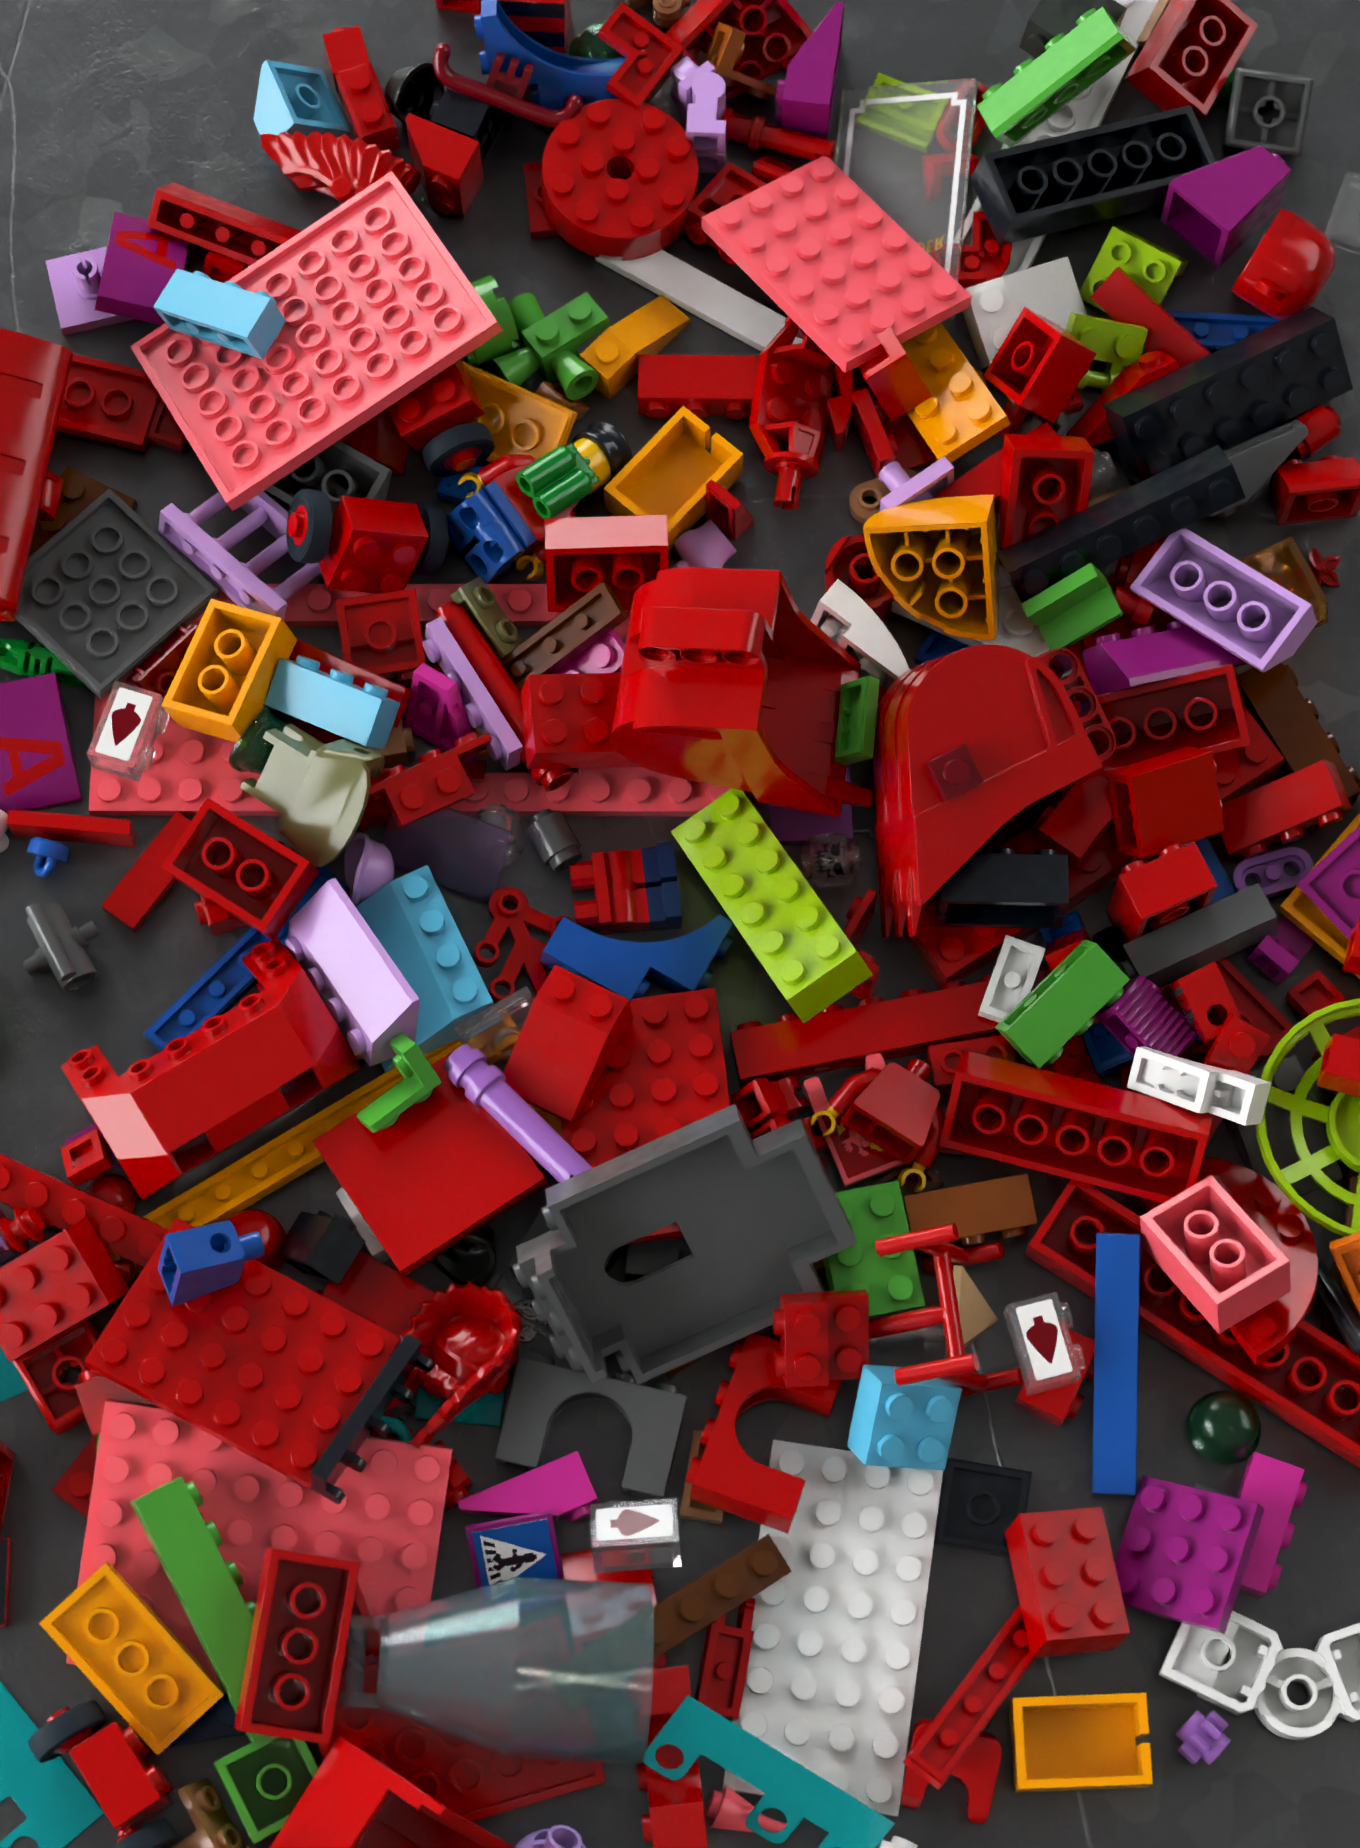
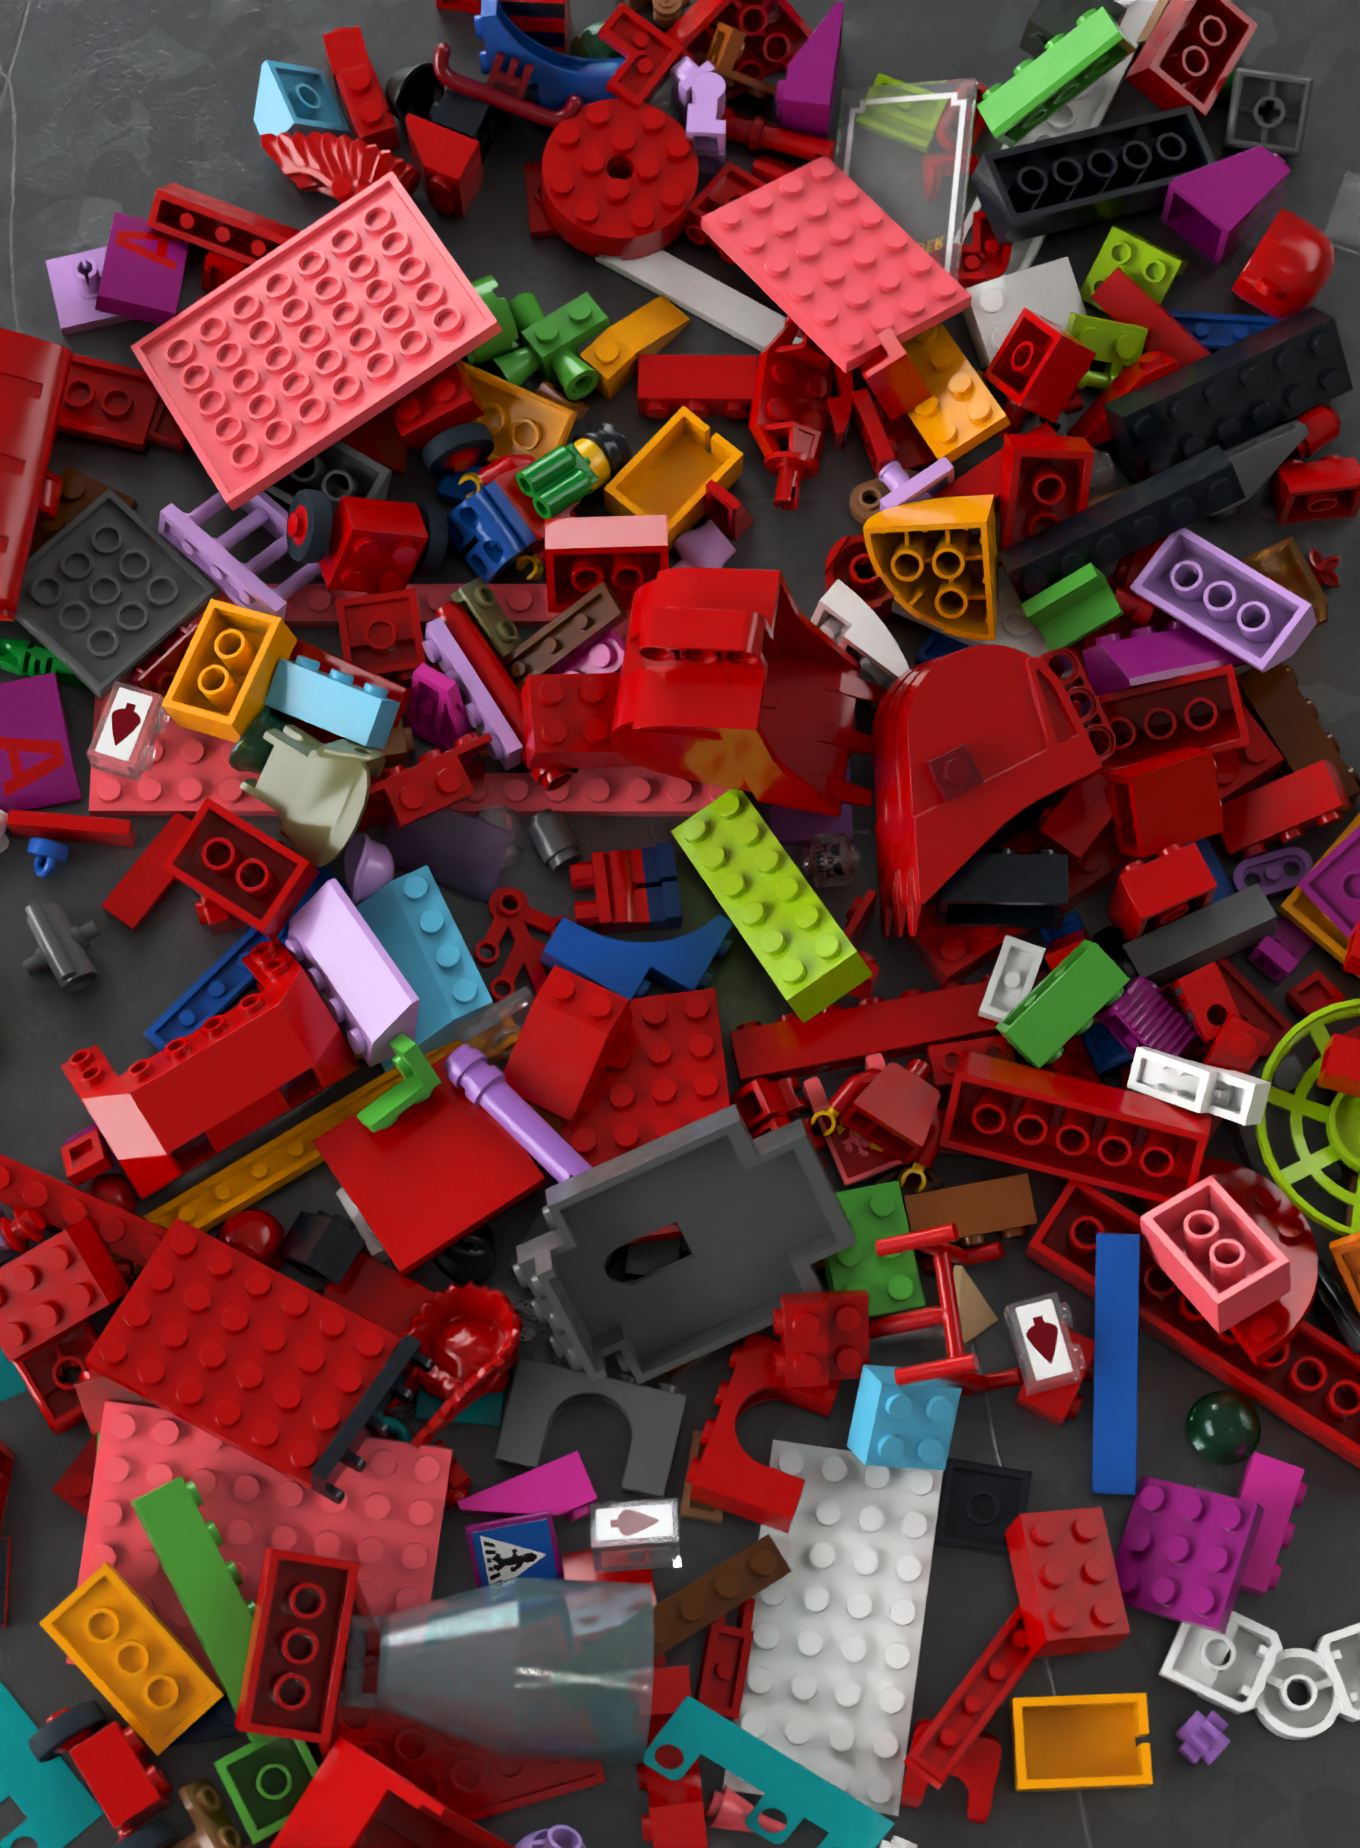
medium azure brick [153,269,286,359] -> none
blue torso [158,1221,265,1306] -> none
bright green plate [834,676,880,766] -> none

